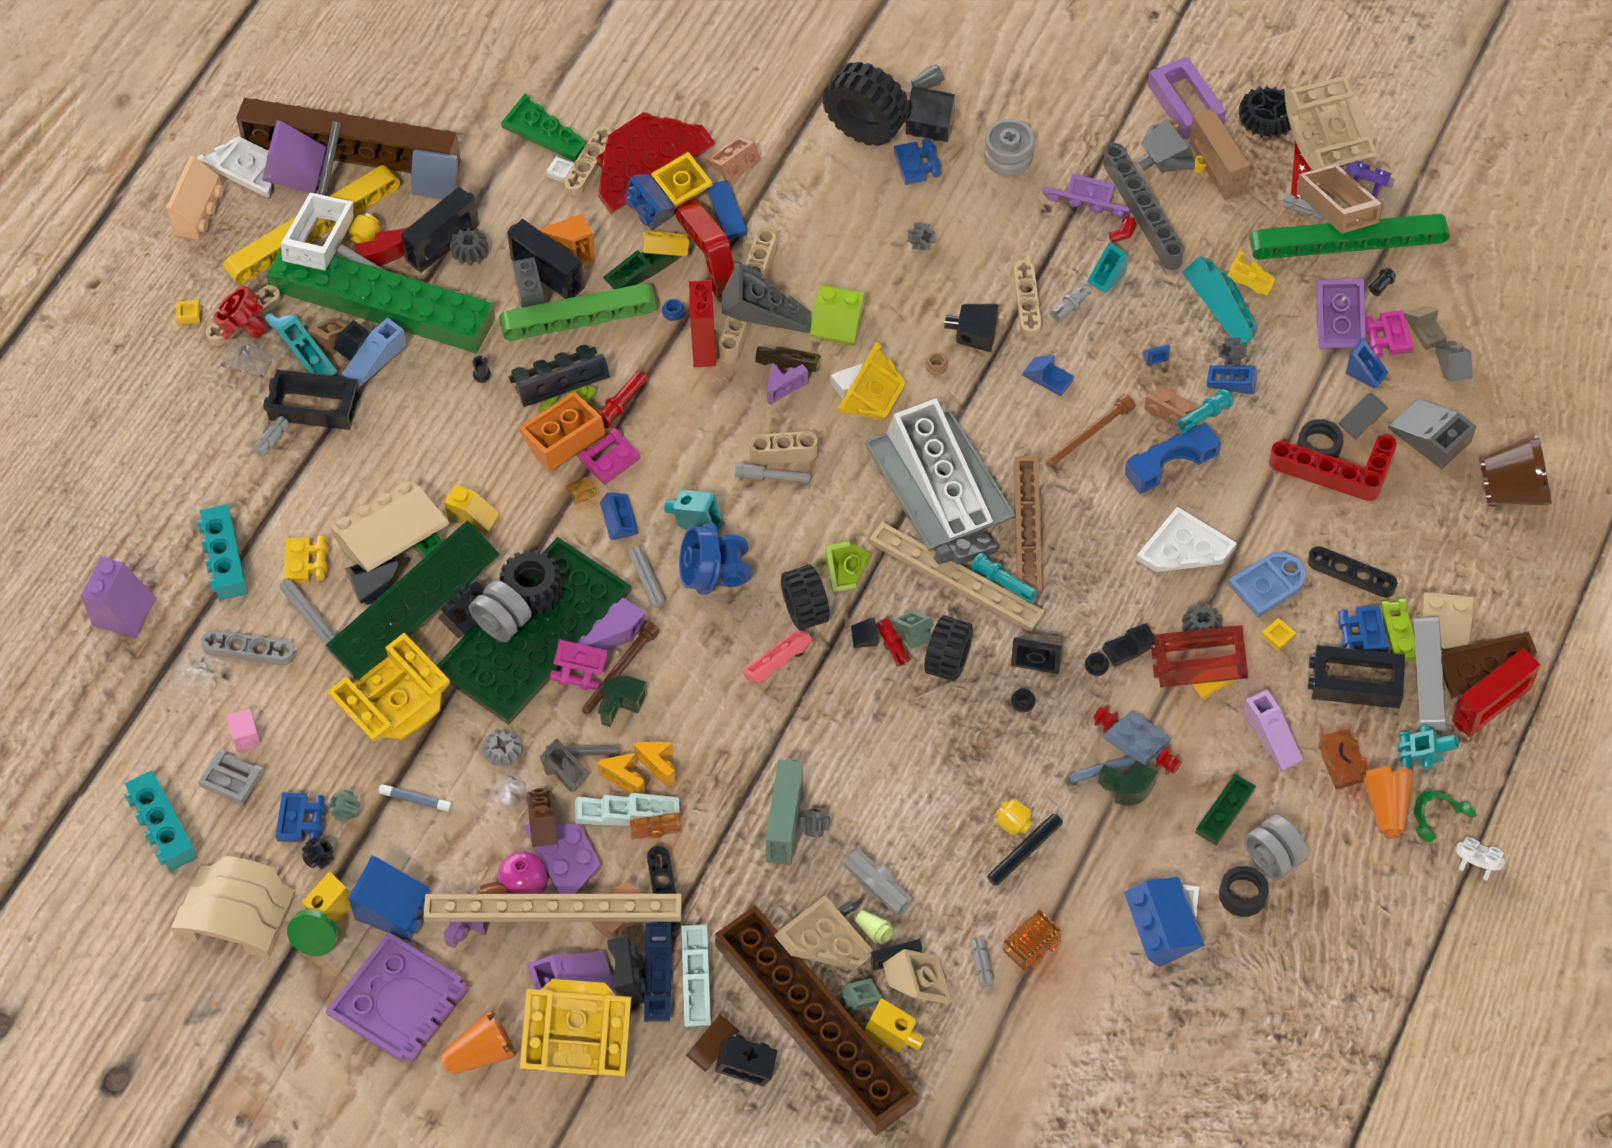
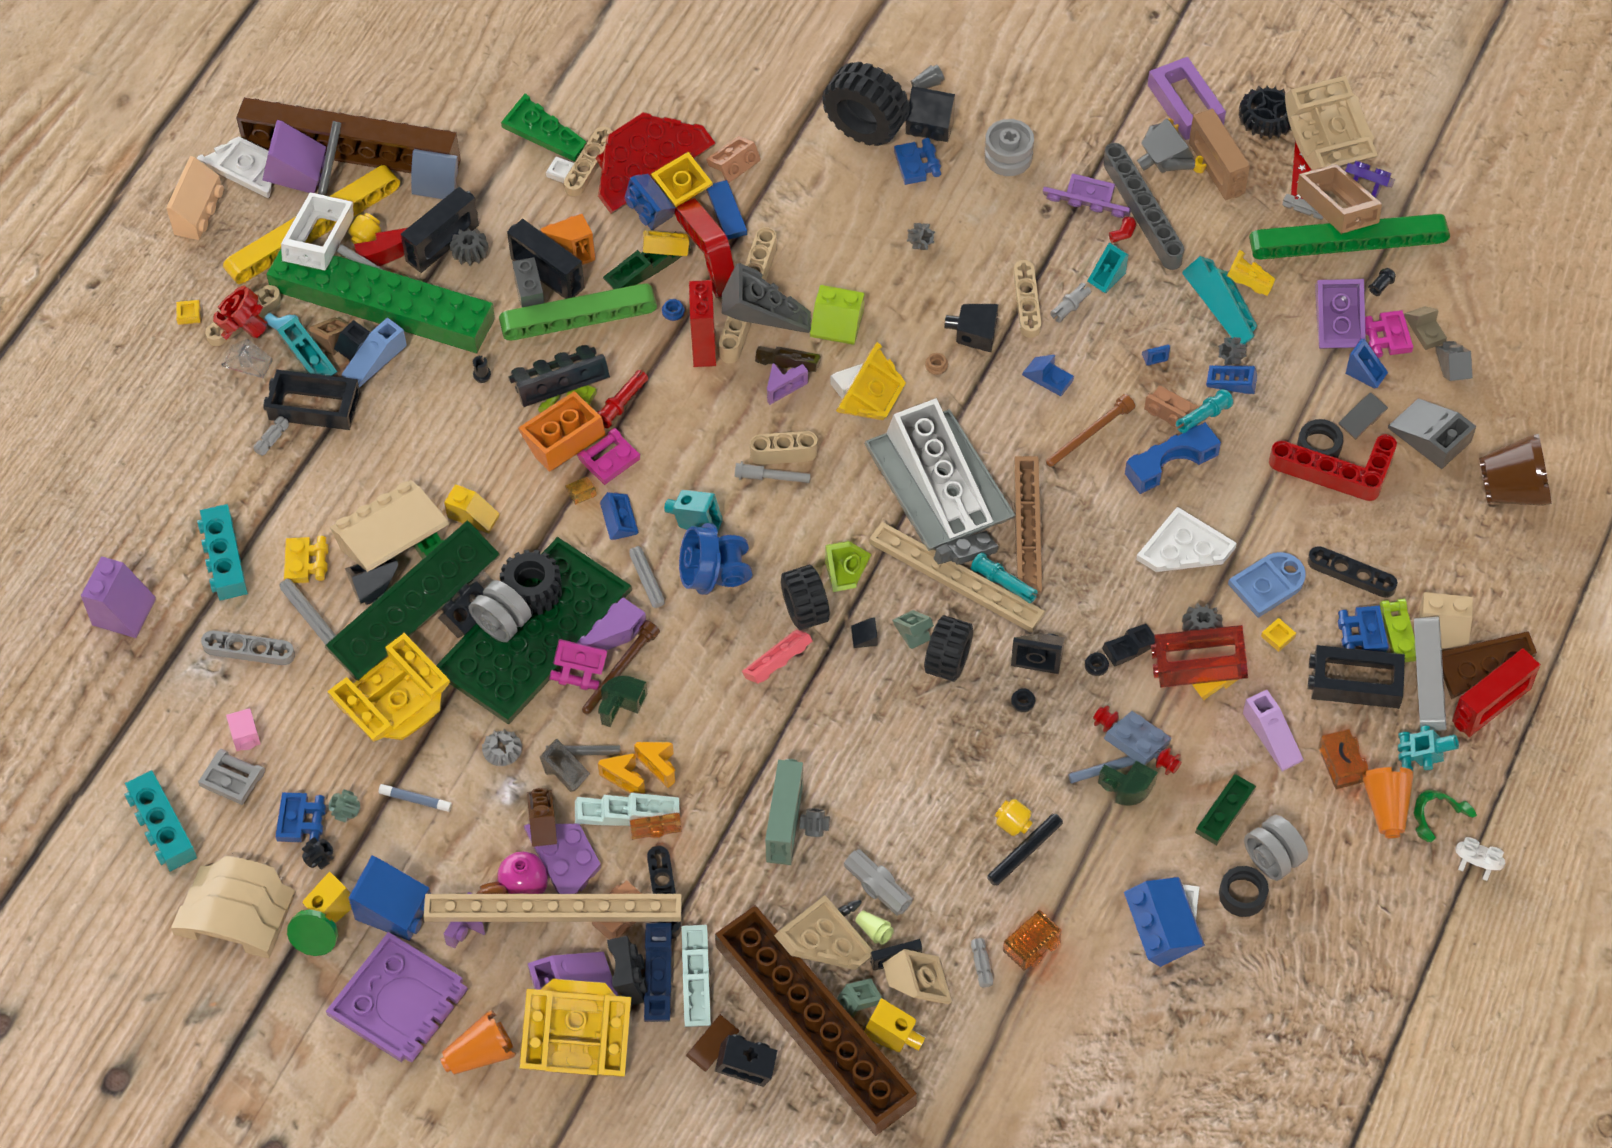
red pin [876,618,910,667] -> none

